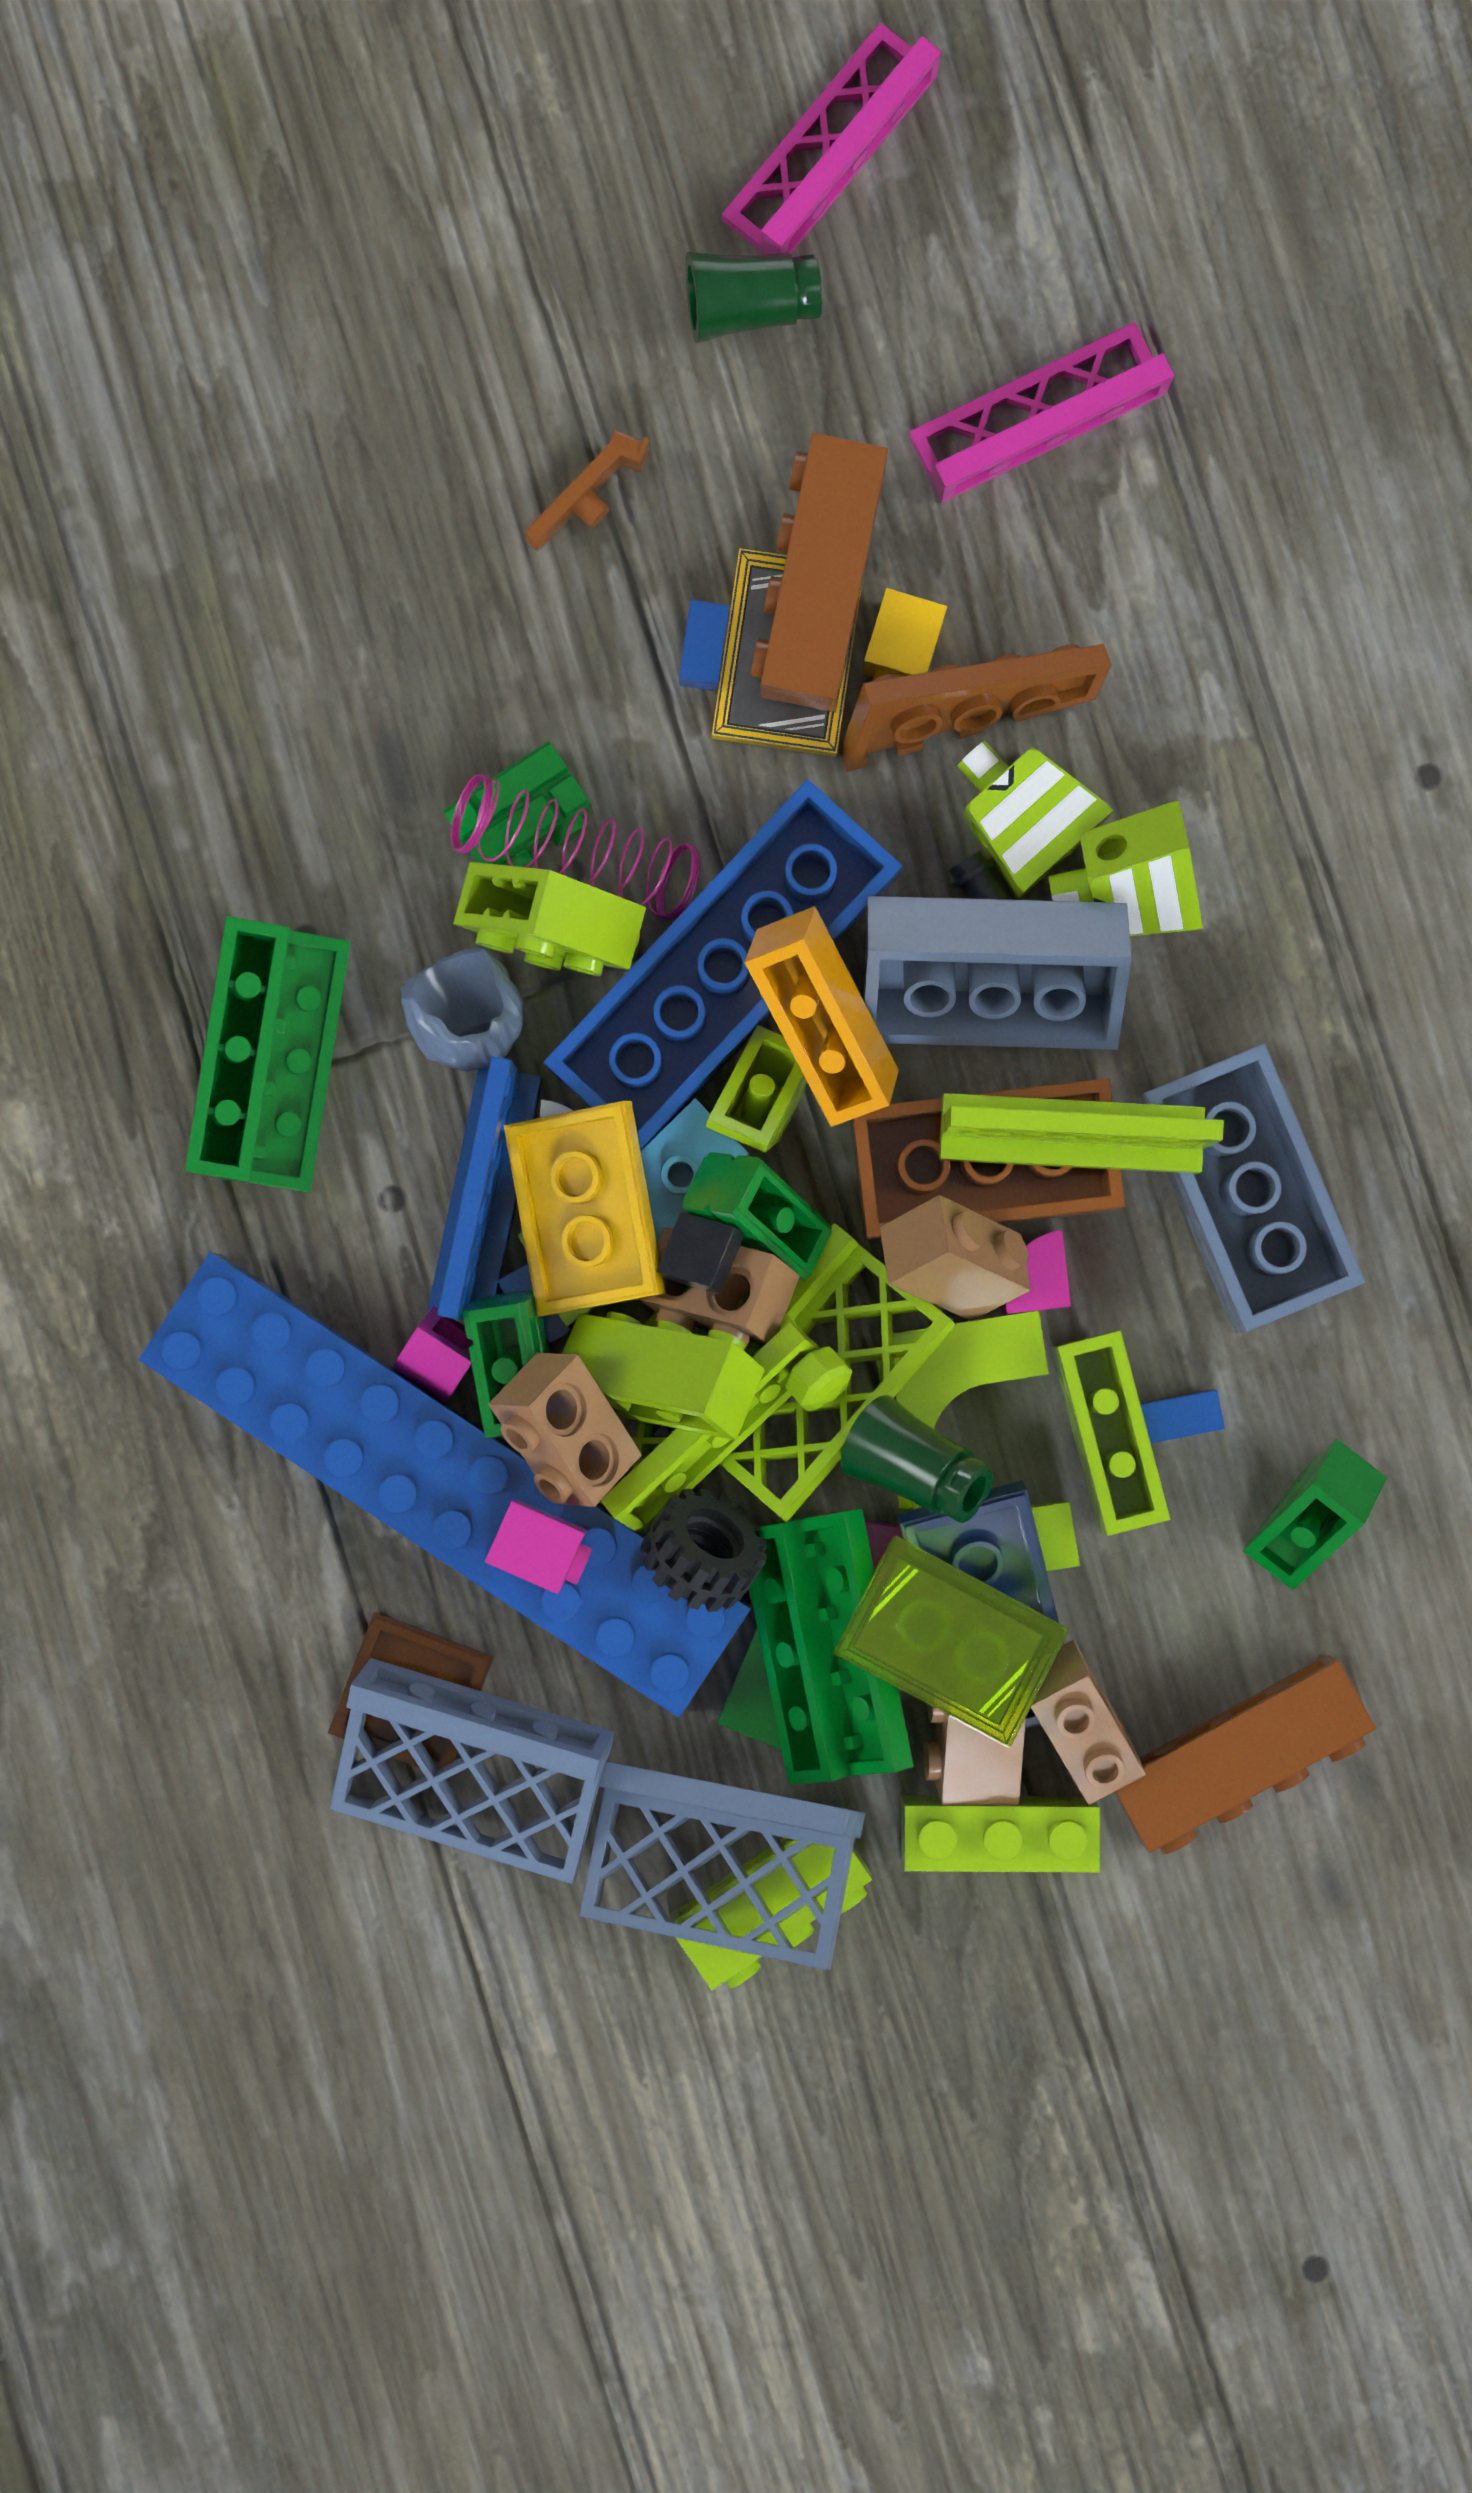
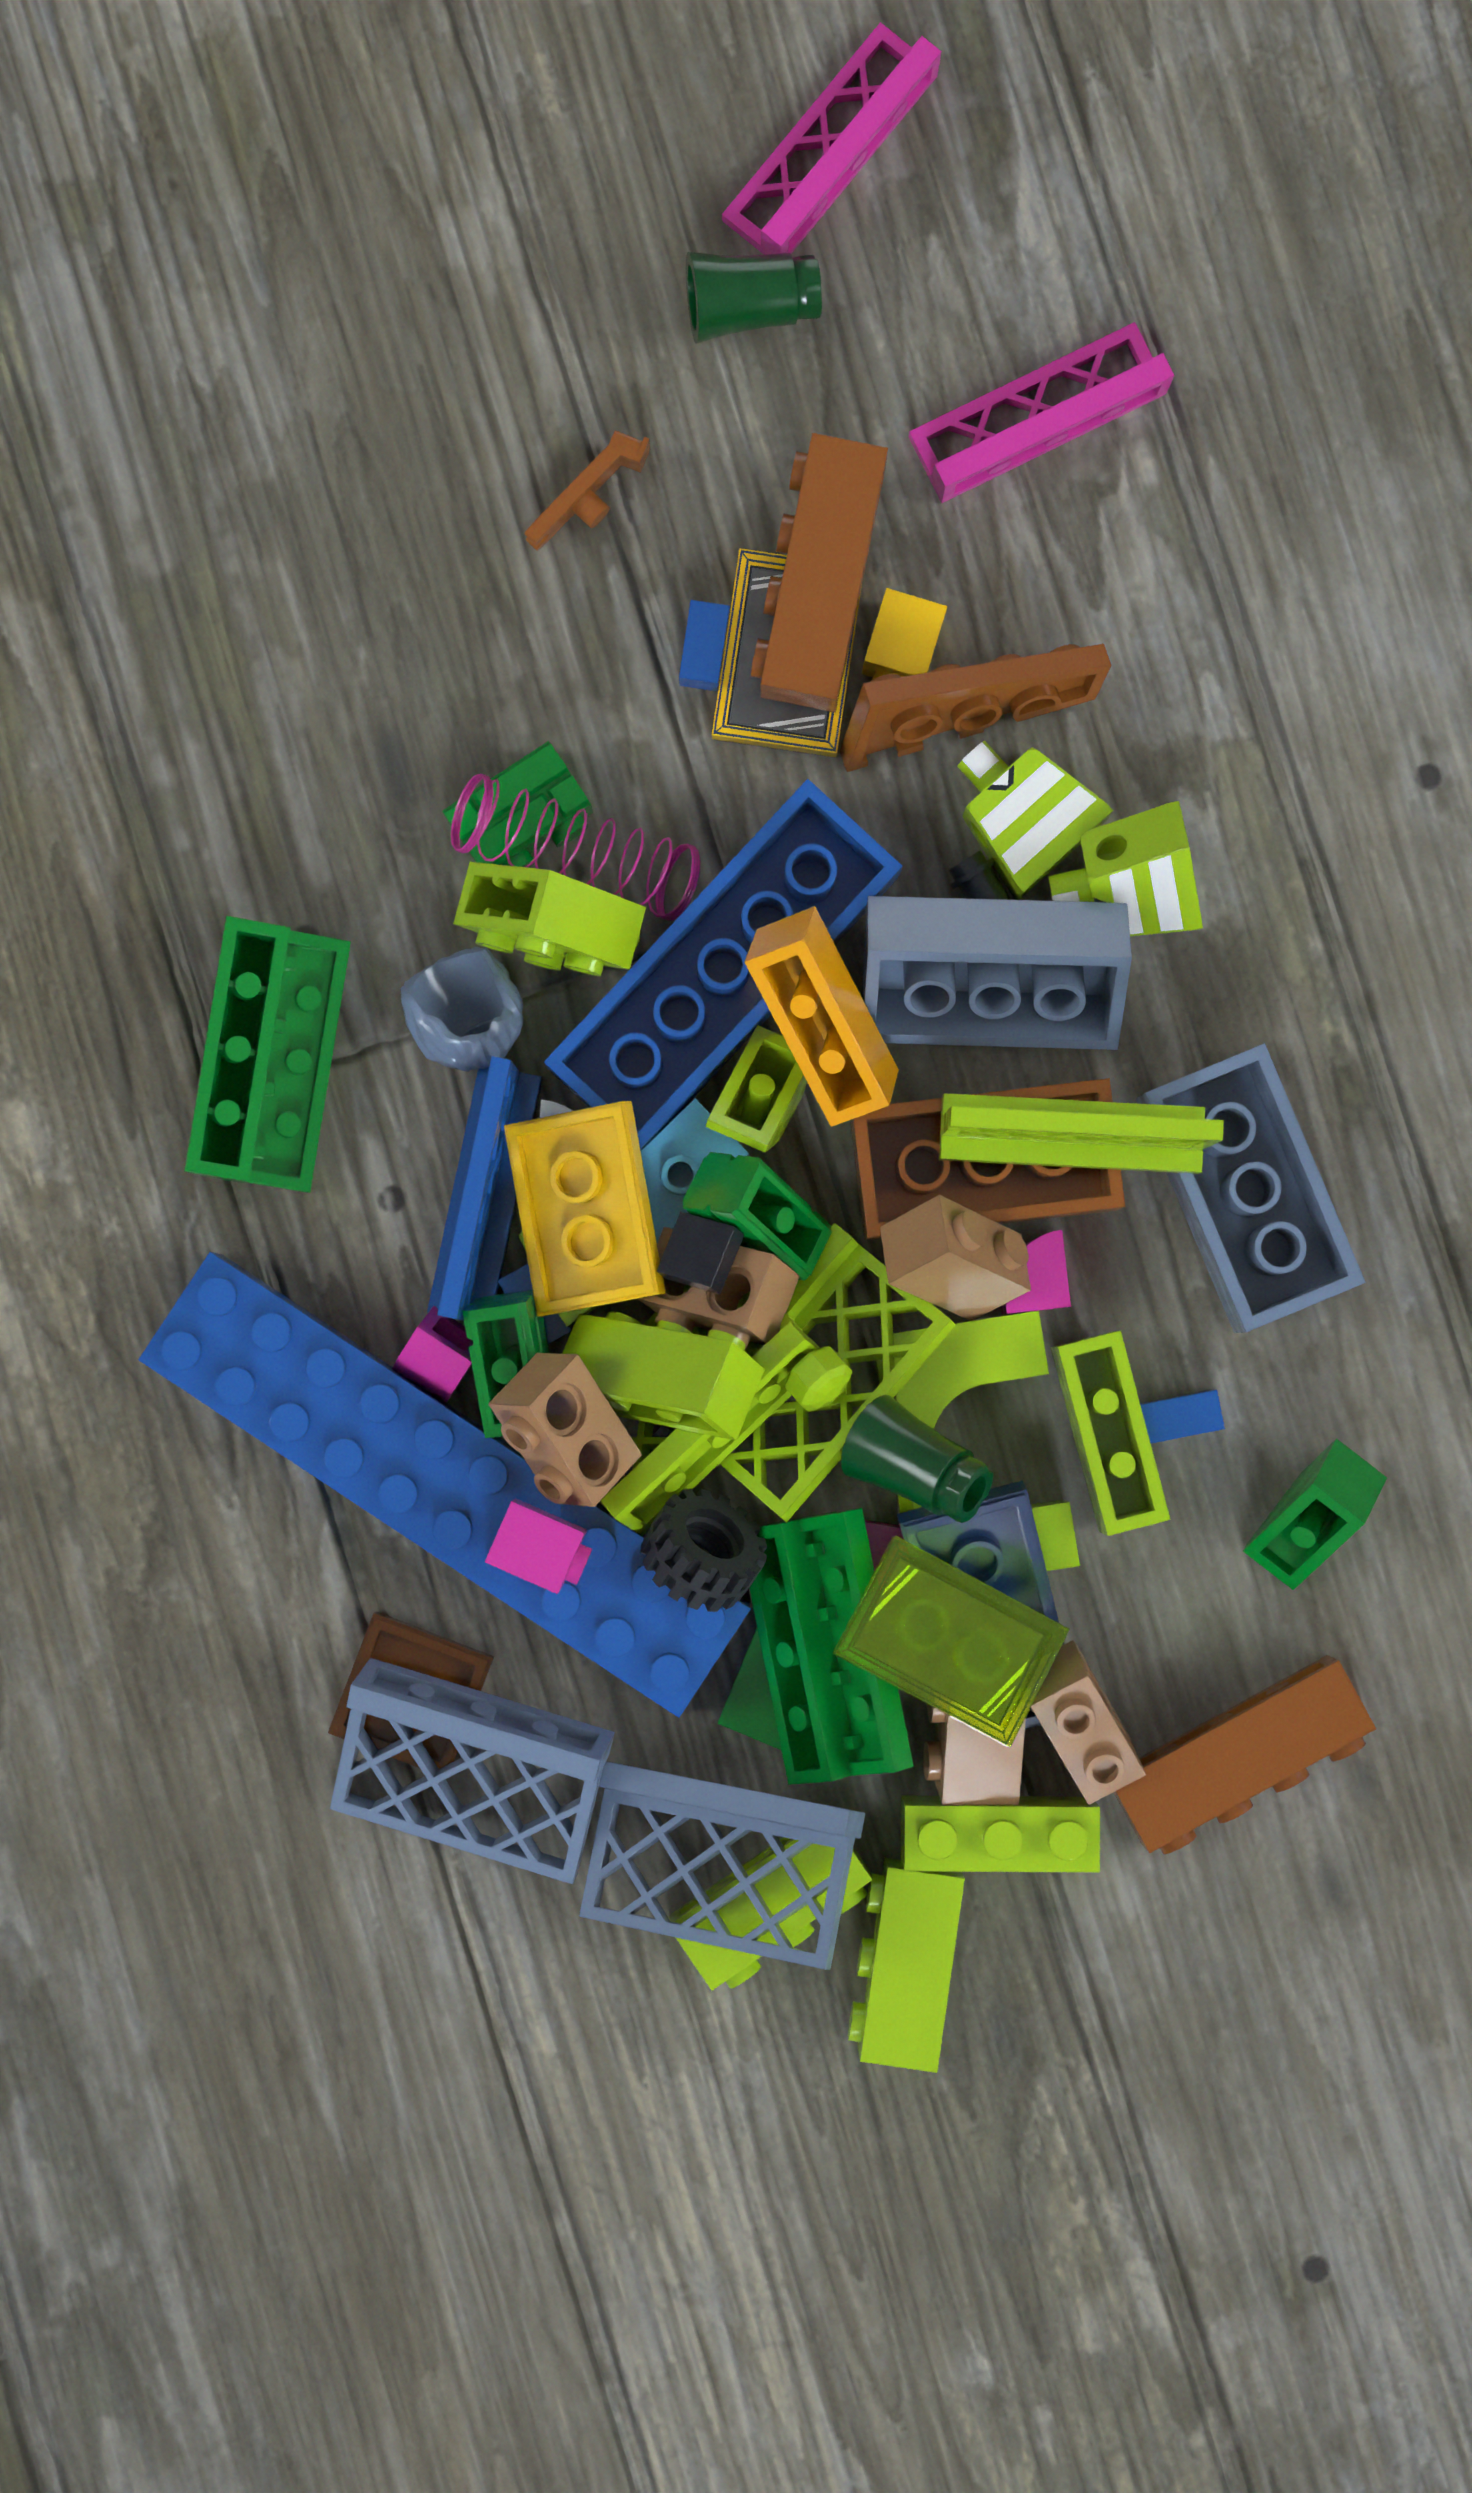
none -> lime brick [848,1858,965,2073]

